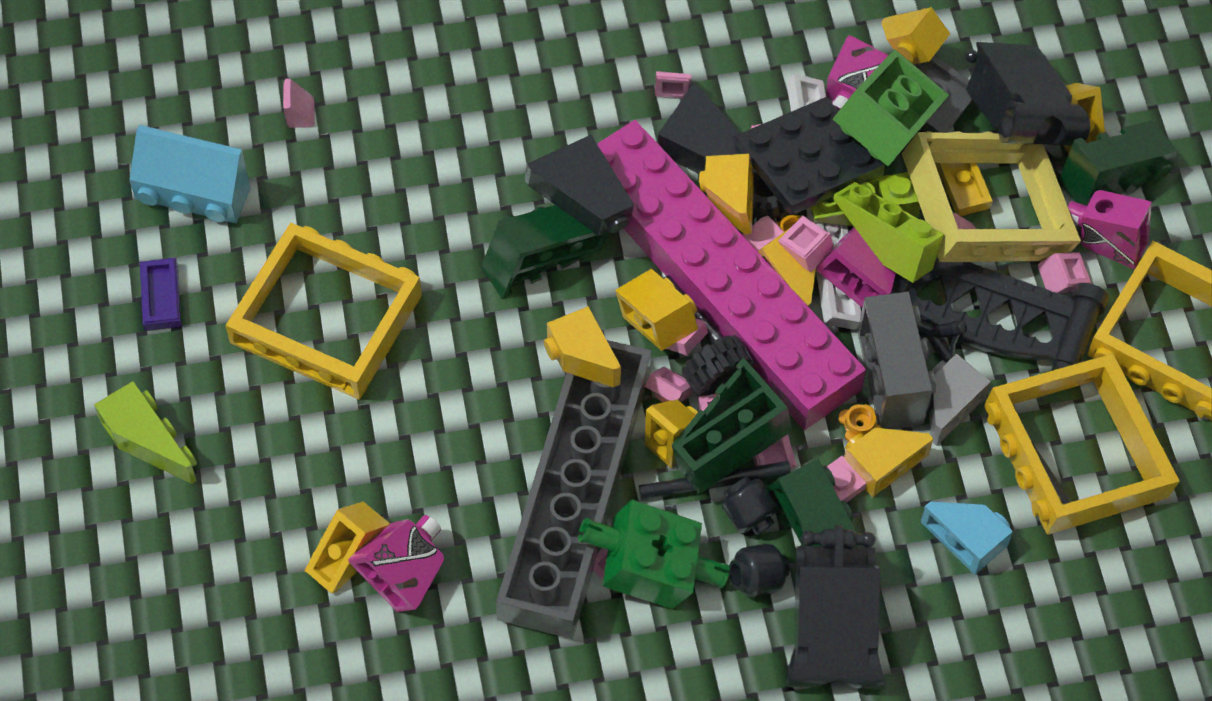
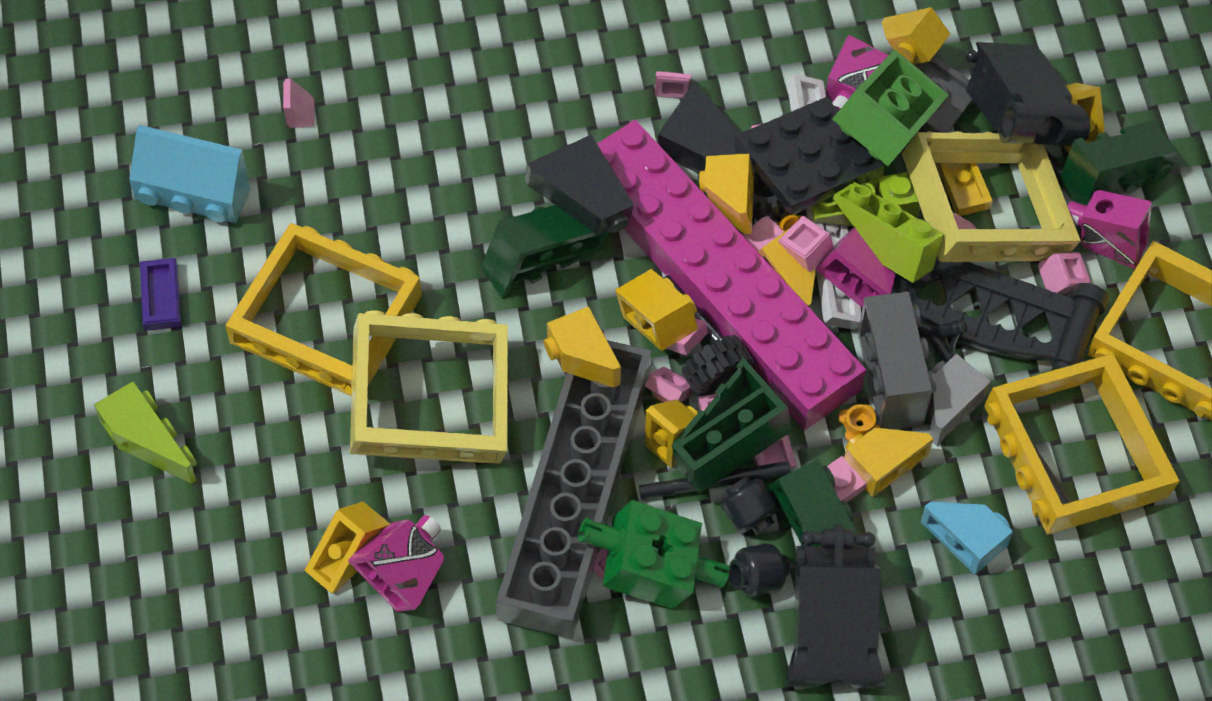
none -> light yellow window [350,311,508,464]

